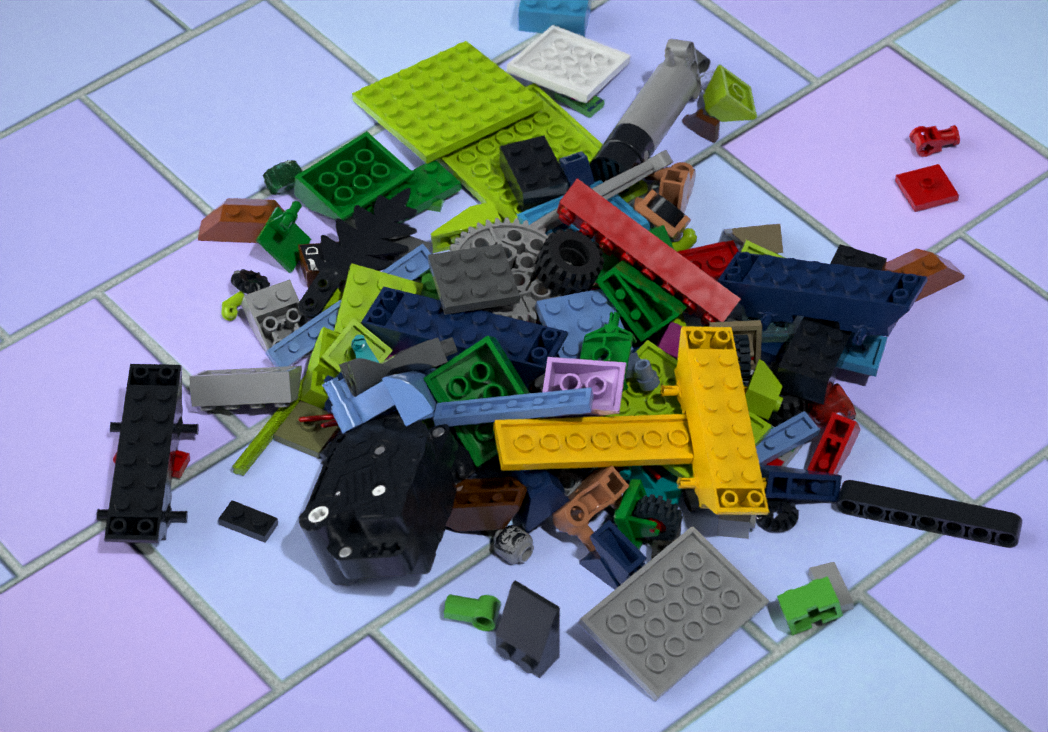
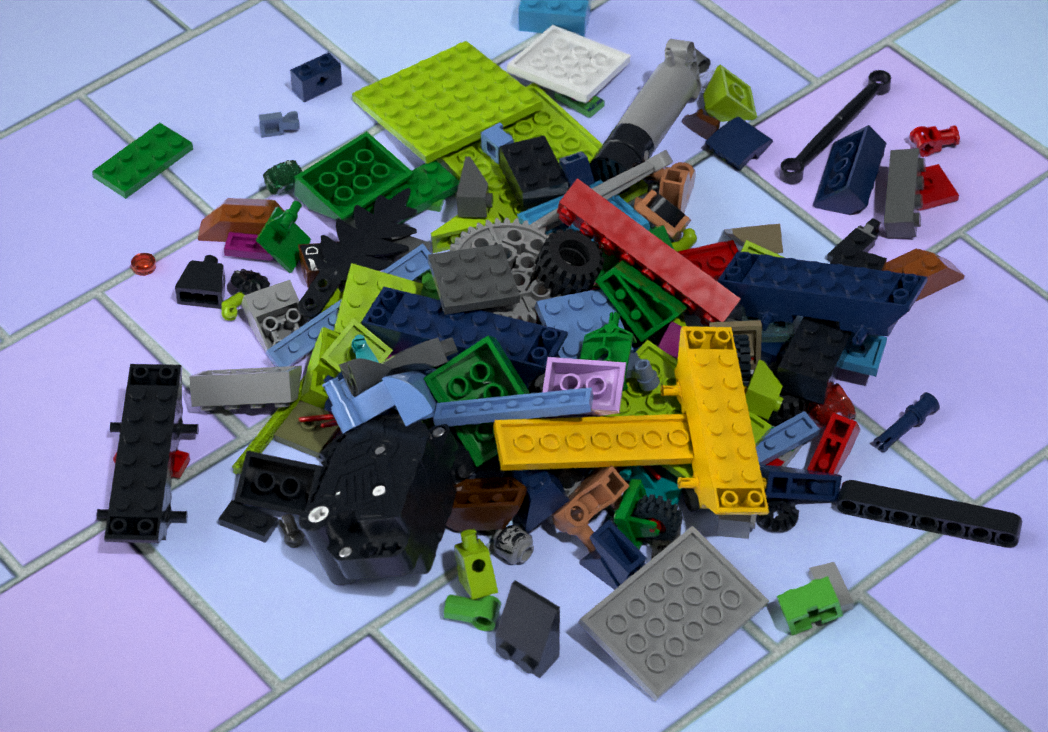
none -> green plate [92,122,193,199]
none -> clear red tile [131,252,156,276]
none -> black torso [175,255,226,309]
none -> magenta plate [224,232,273,261]
none -> black slope [234,450,323,516]
none -> sand blue plate [258,111,300,138]
none -> clear smoke pin [278,514,305,548]
none -> dark blue brick [290,52,342,103]
none -> lime torso [454,529,498,600]
none -> dark grey slope [456,157,493,217]
none -> medium blue brick [481,123,514,165]
none -> dark blue slope [705,116,773,170]
none -> black piece [780,70,891,184]
none -> dark blue slope [813,125,887,215]
none -> black hinge [827,218,881,262]
none -> dark blue pin [874,392,940,452]
none -> dark grey brick [884,148,926,239]

